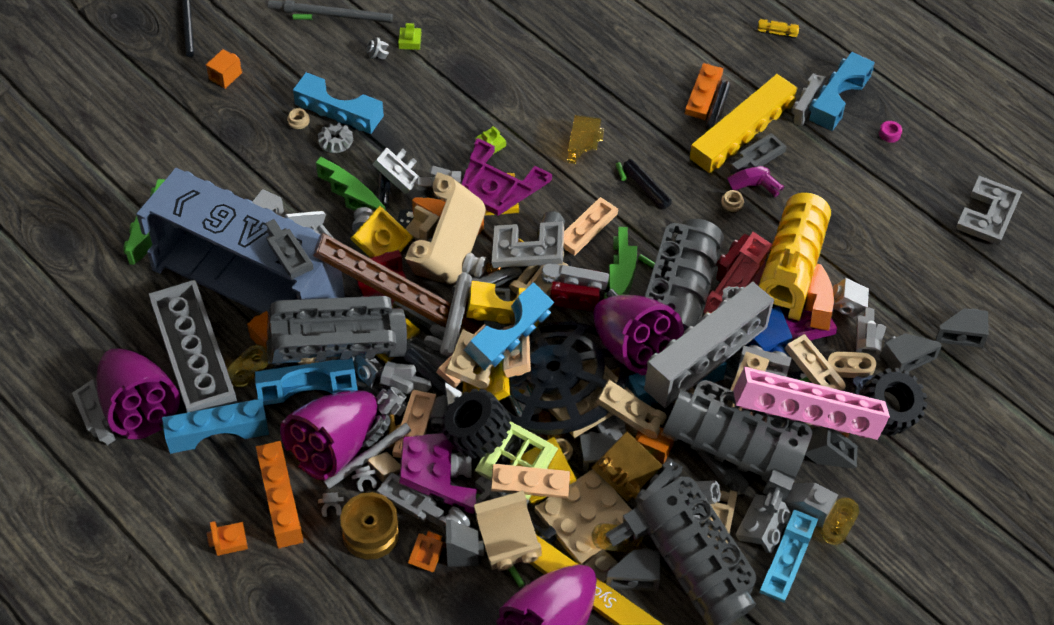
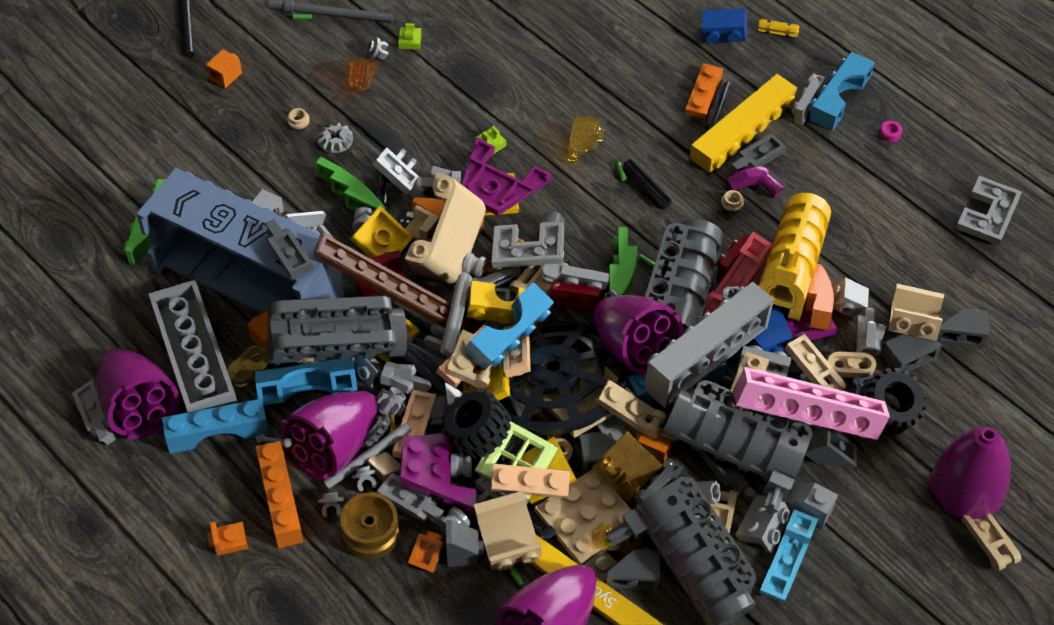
dark azure arch [293,72,384,134] -> none
light nougat plate [563,197,618,256] -> none
clear yellow plate [821,498,859,545] -> none
none -> light grey hinge [255,434,292,448]
none -> clear orange slope [345,58,379,92]
none -> blue brick [702,8,747,43]
none -> tan panel [889,284,944,341]
none -> magenta cylinder [929,427,1011,519]
none -> tan plate [961,513,1021,571]

